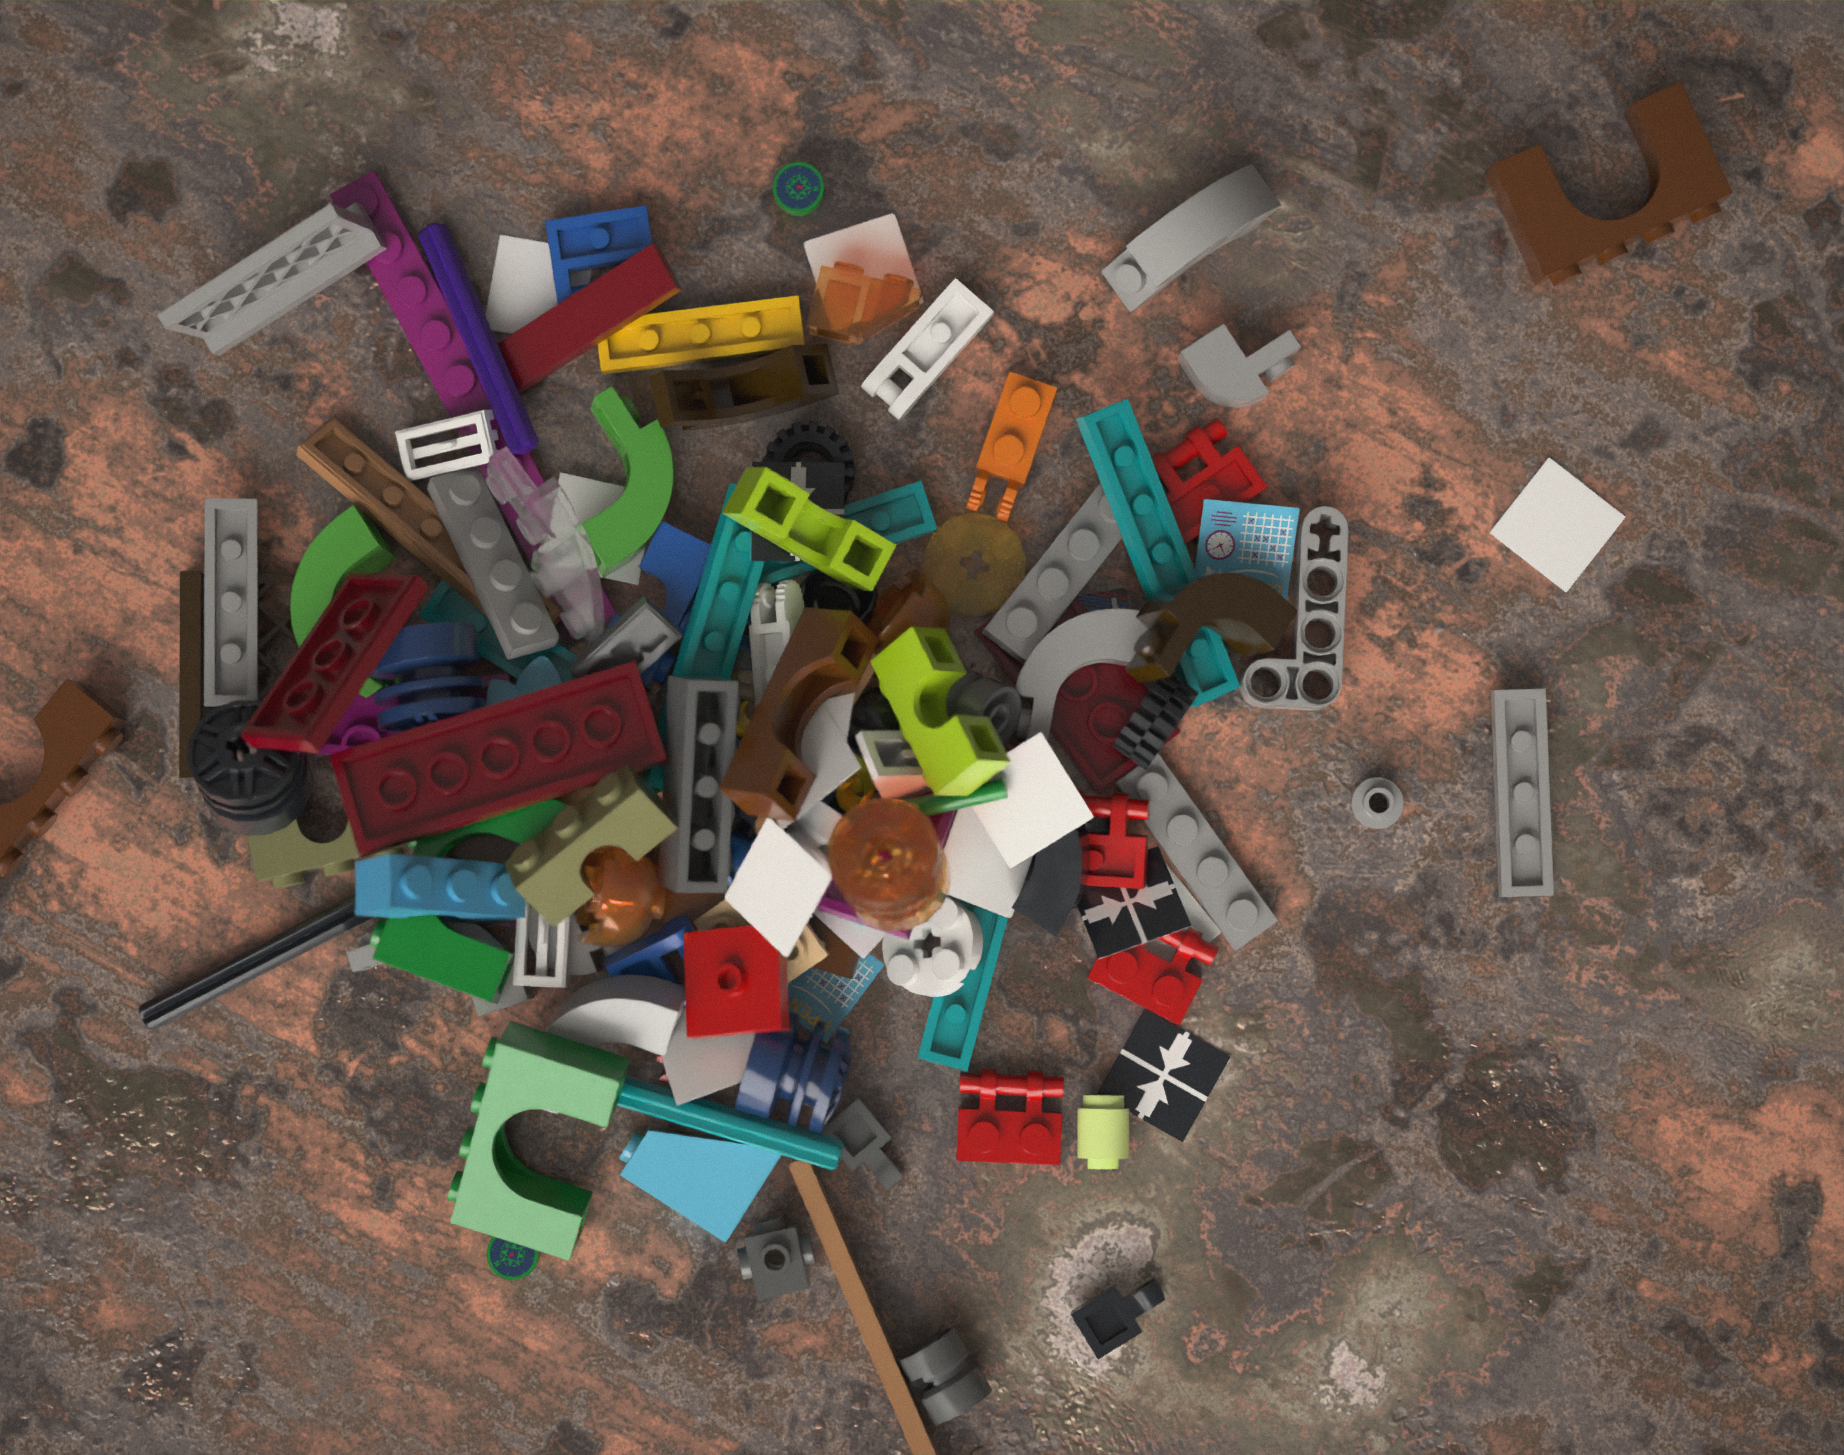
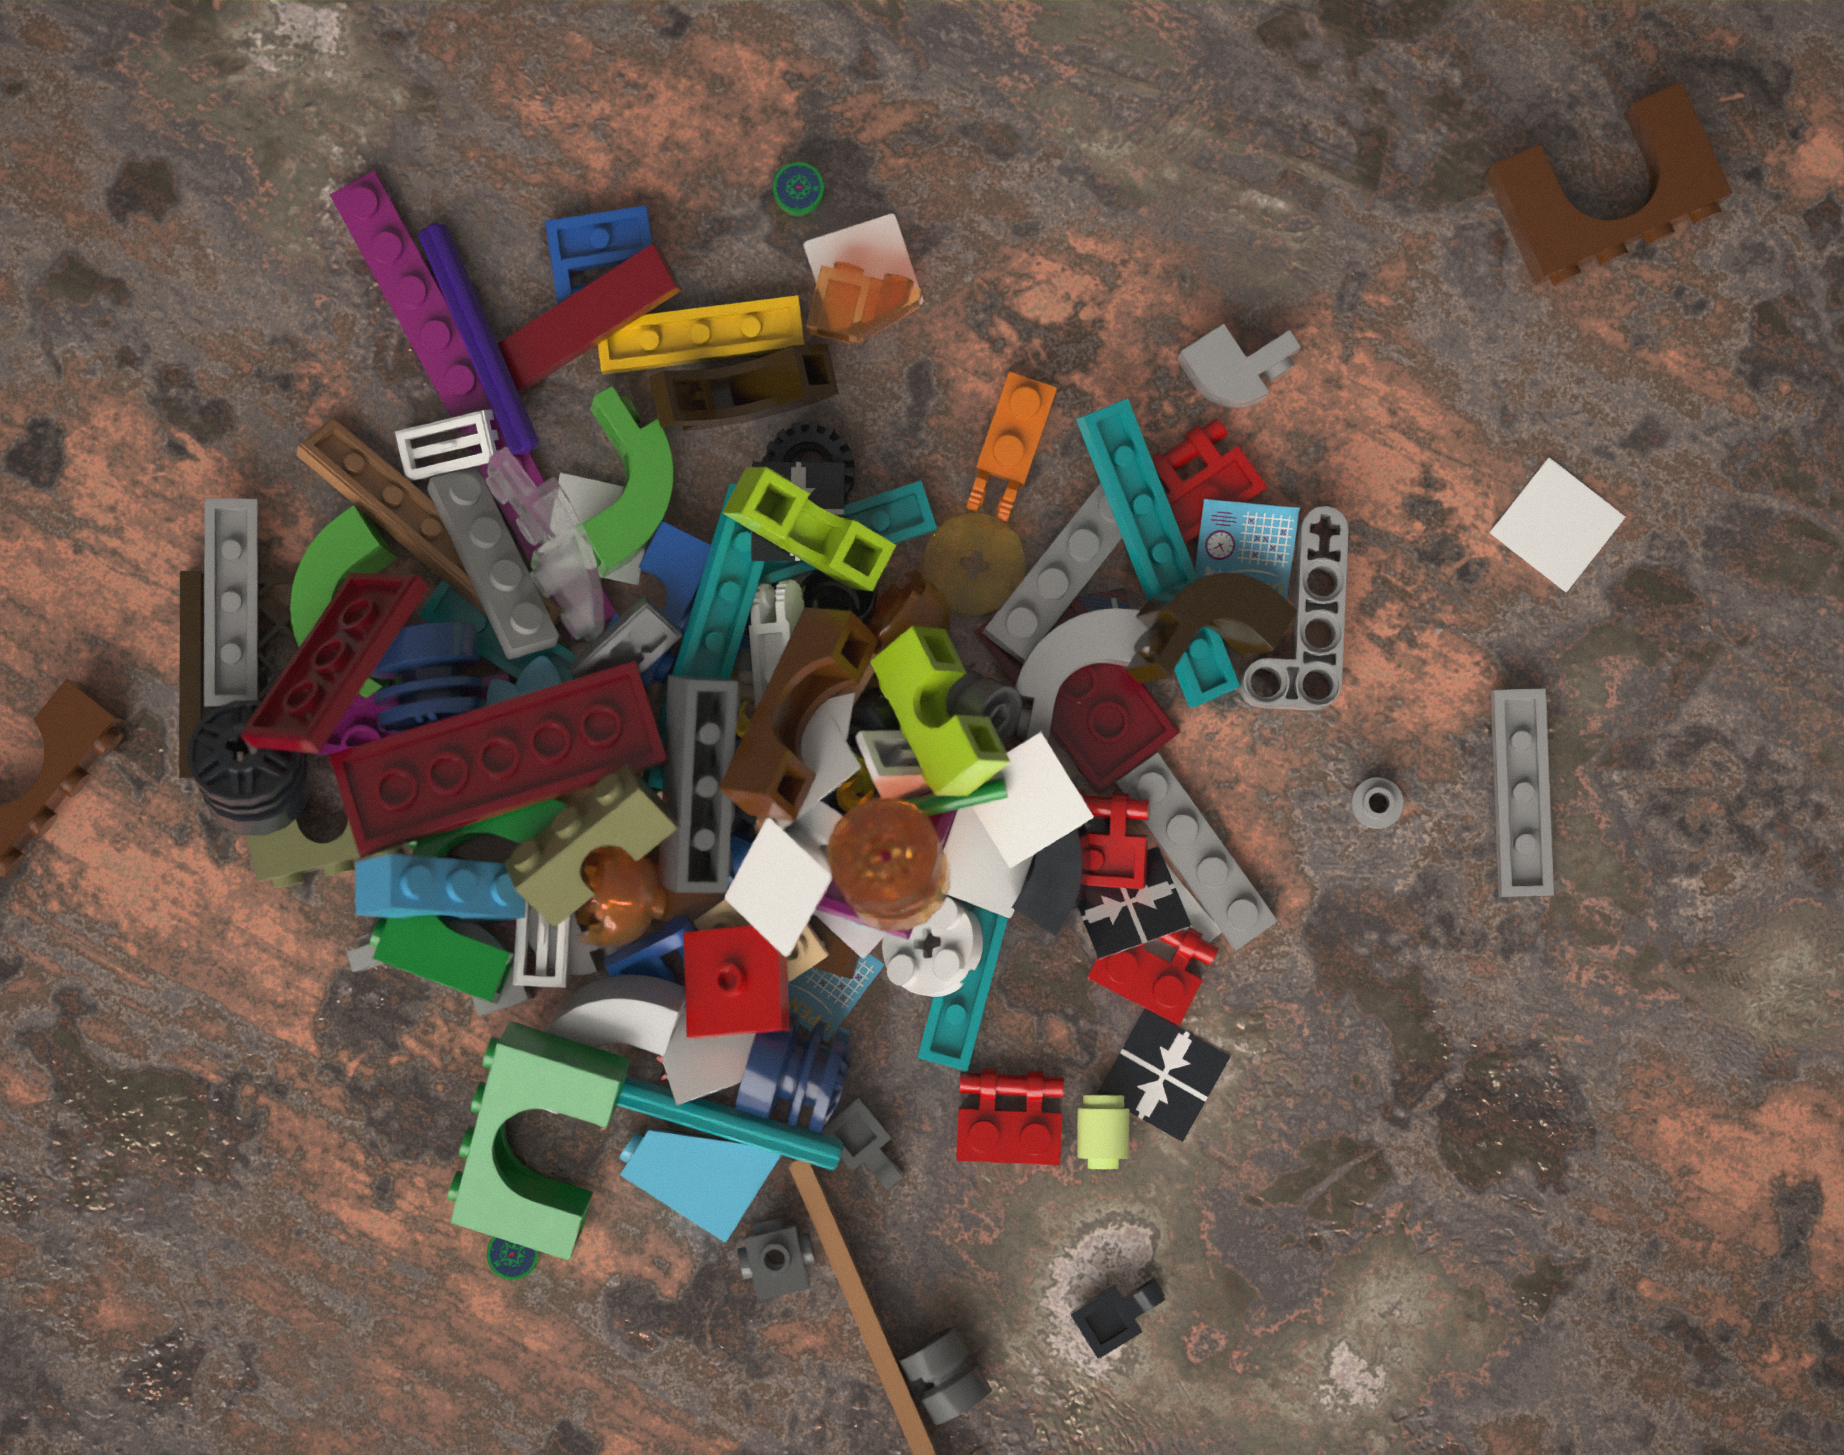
black axle [138,894,373,1030] -> none
light grey fence [157,202,388,356] -> none
white sticker [485,235,592,334] -> none
white plate [861,278,994,421] -> none
light grey arch [1101,164,1282,313] -> none
black tyre [1112,674,1199,769] -> none

